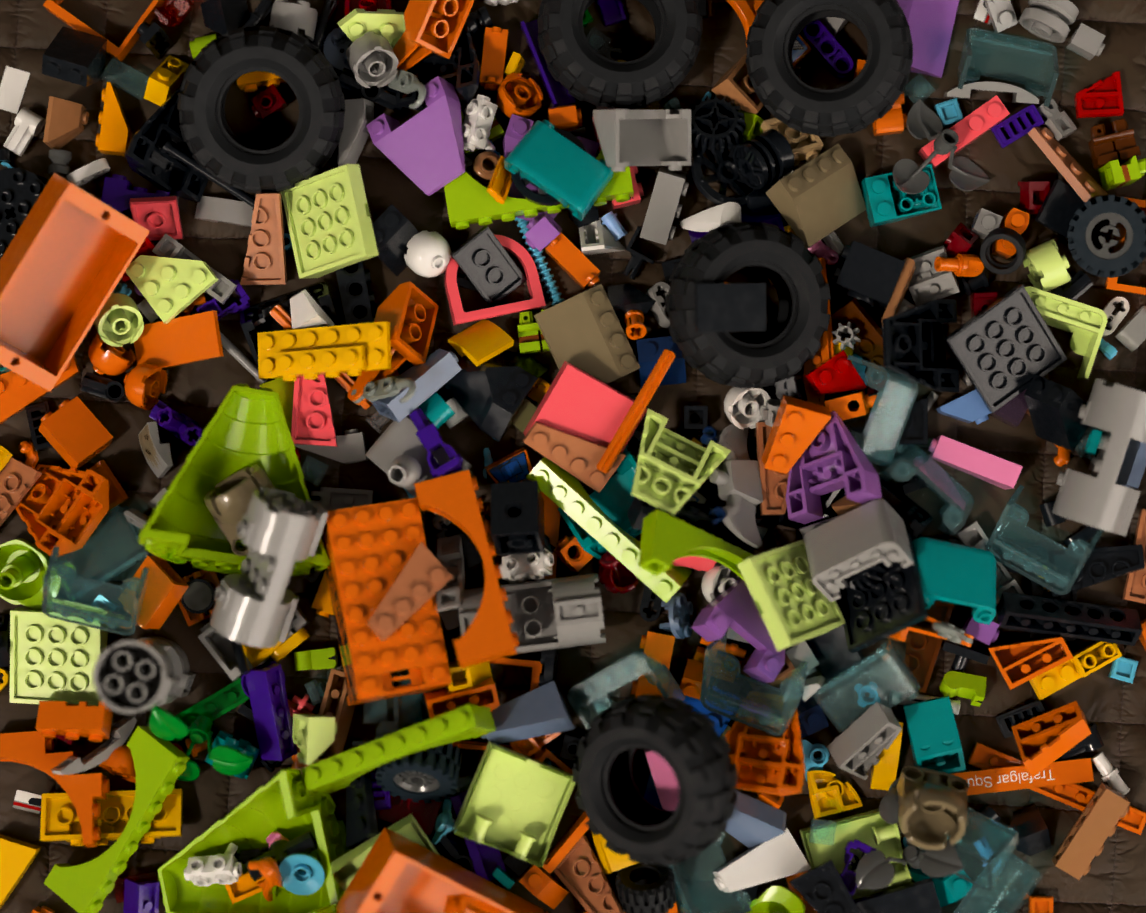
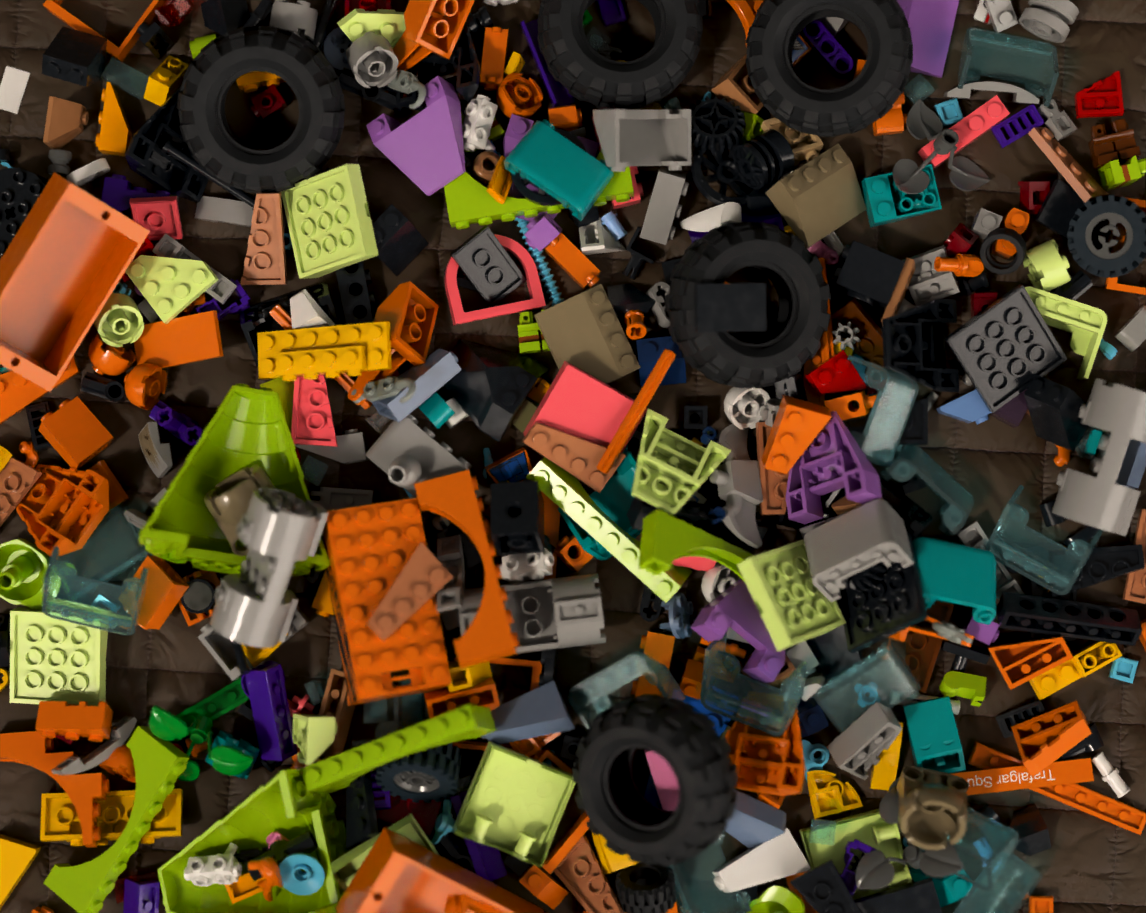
white piece [3,107,45,157] -> none
sticker [13,790,42,814] -> none
light grey cylinder [93,636,196,714] -> none
light grey bar [220,332,269,384] -> none
yellow beam [270,627,311,663] -> none
lime leg [294,647,339,671] -> none
light grey slope [336,98,374,167] -> none
white cylinder [404,230,452,278] -> none
dark purple piece [409,408,464,478] -> none
yellow slope [448,319,514,367] -> none
teal tile [492,865,515,889] -> none
dark red hair [598,551,639,594] -> none
bright pink slope [928,435,1023,490] -> none
medium nougat brick [1052,782,1130,880] -> none
light grey brick [1066,23,1105,61] -> none
white beam [1103,297,1130,336] -> none

